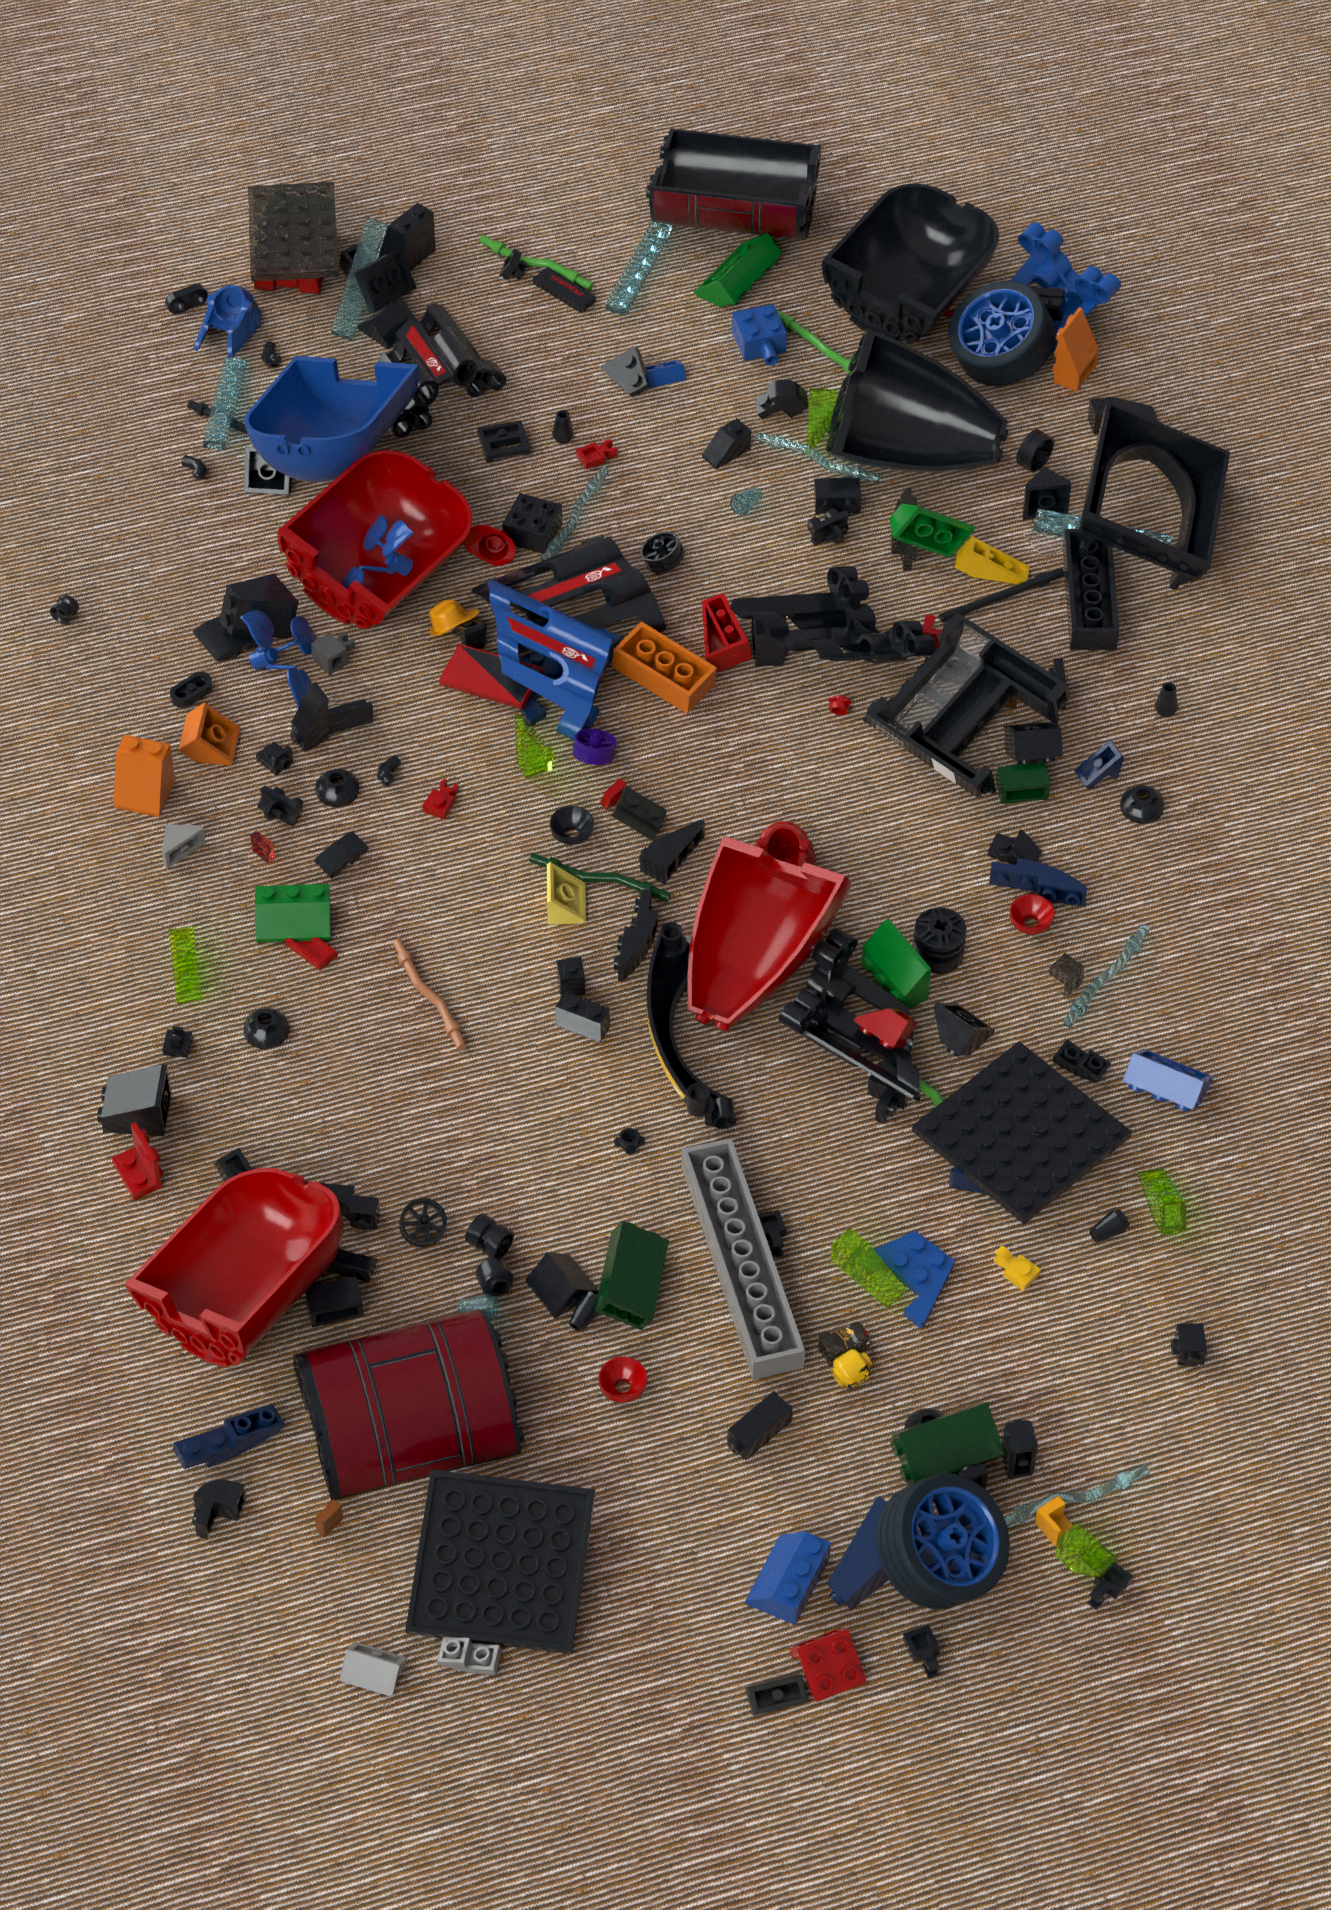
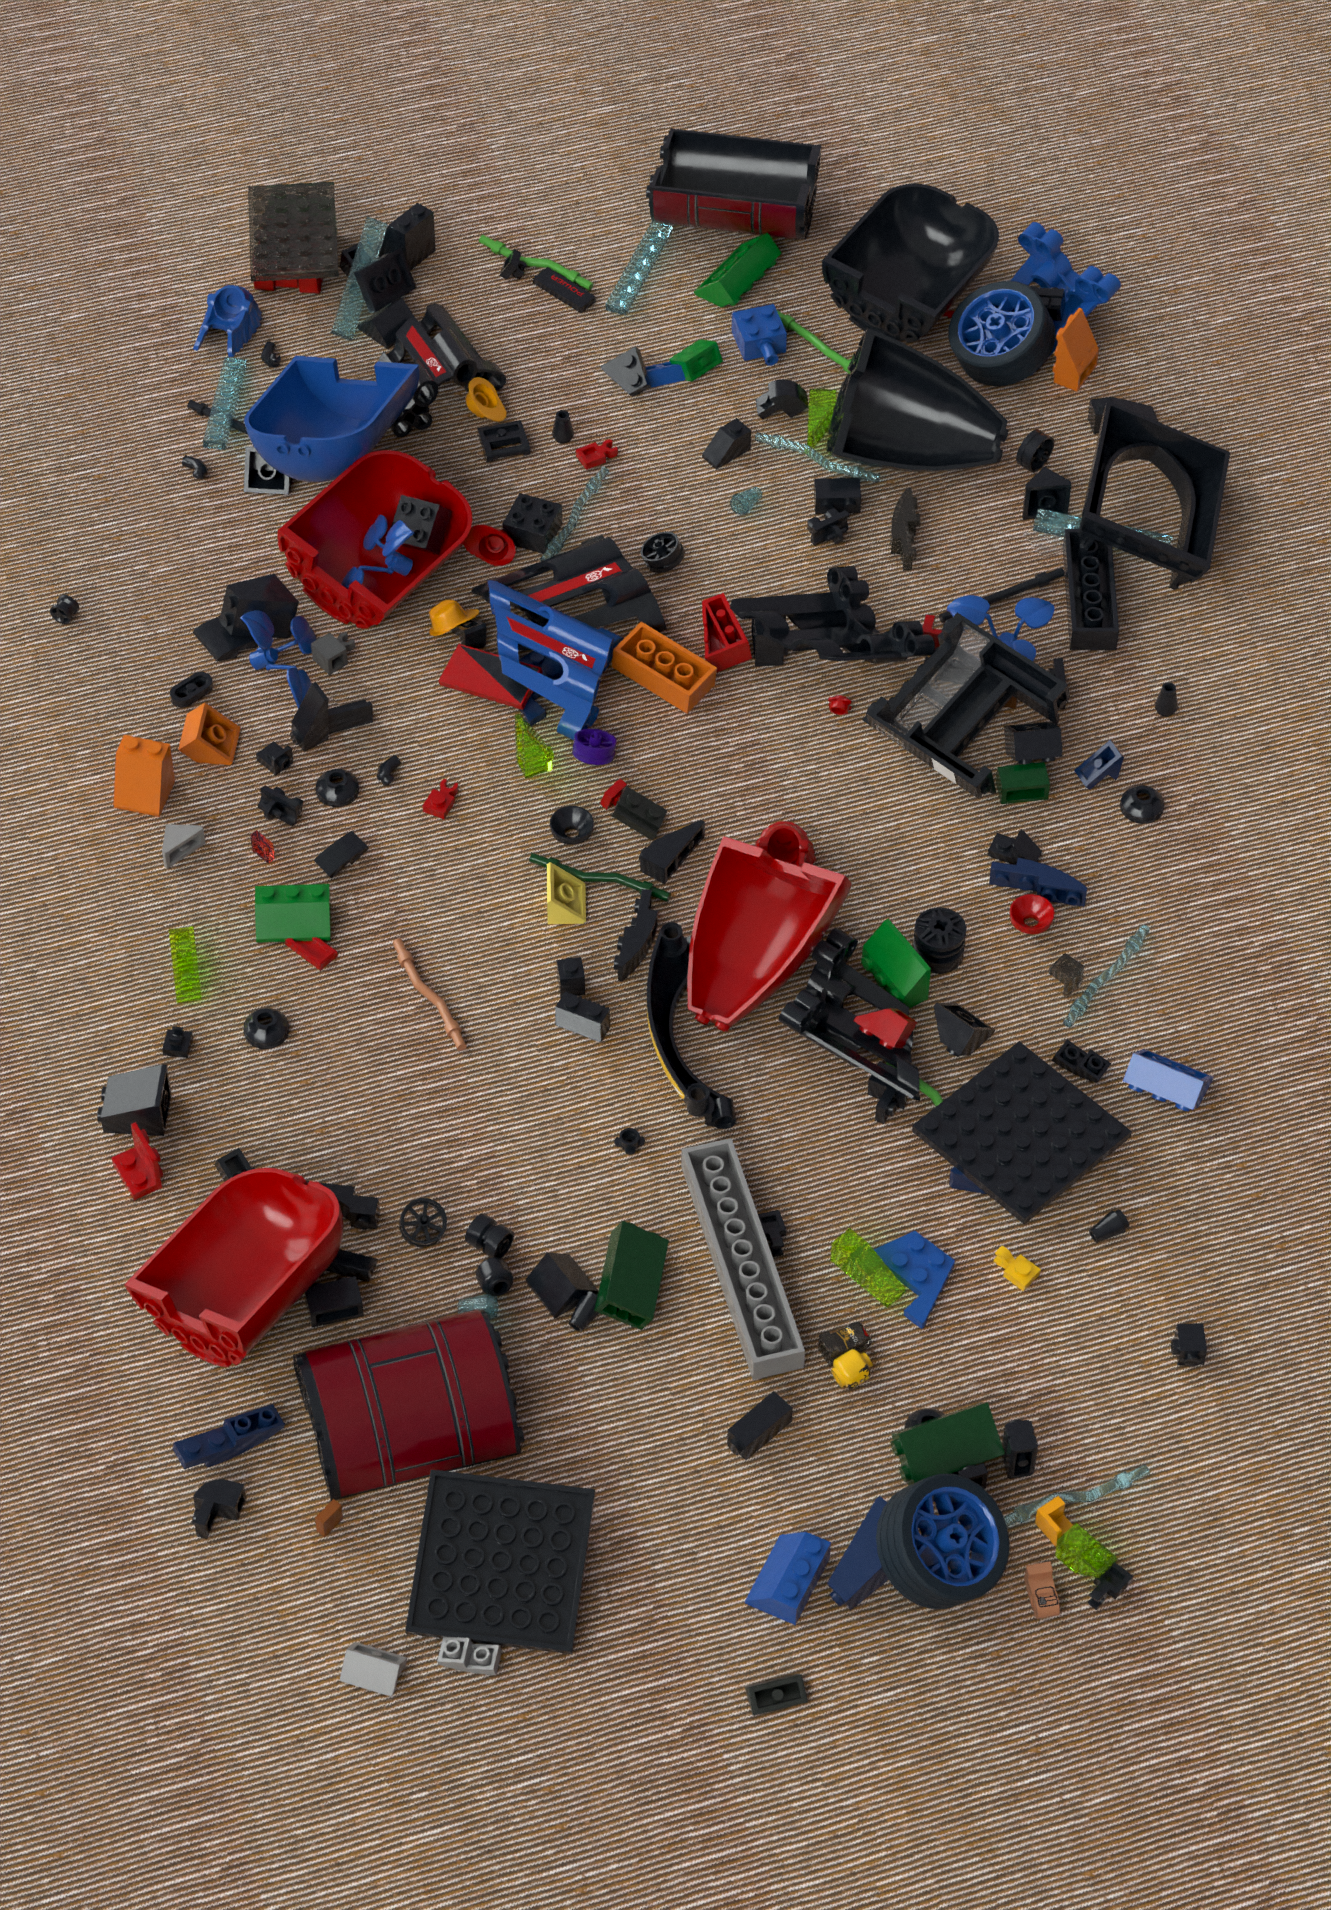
black plate [165,284,208,314] -> none
red piece [598,1357,647,1403] -> none
red bracket [789,1628,866,1702] -> none
green slope [889,504,975,558] -> none
black plate [903,1625,940,1679] -> none
yellow slope [955,536,1030,584] -> none
clear neon green slope [1138,1168,1187,1235] -> none
none -> black brick [391,495,452,555]
none -> light orange piece [465,377,507,422]
none -> green panel [669,339,723,382]
none -> blue plant [947,595,1054,661]
none -> nougat leg [1024,1562,1060,1619]

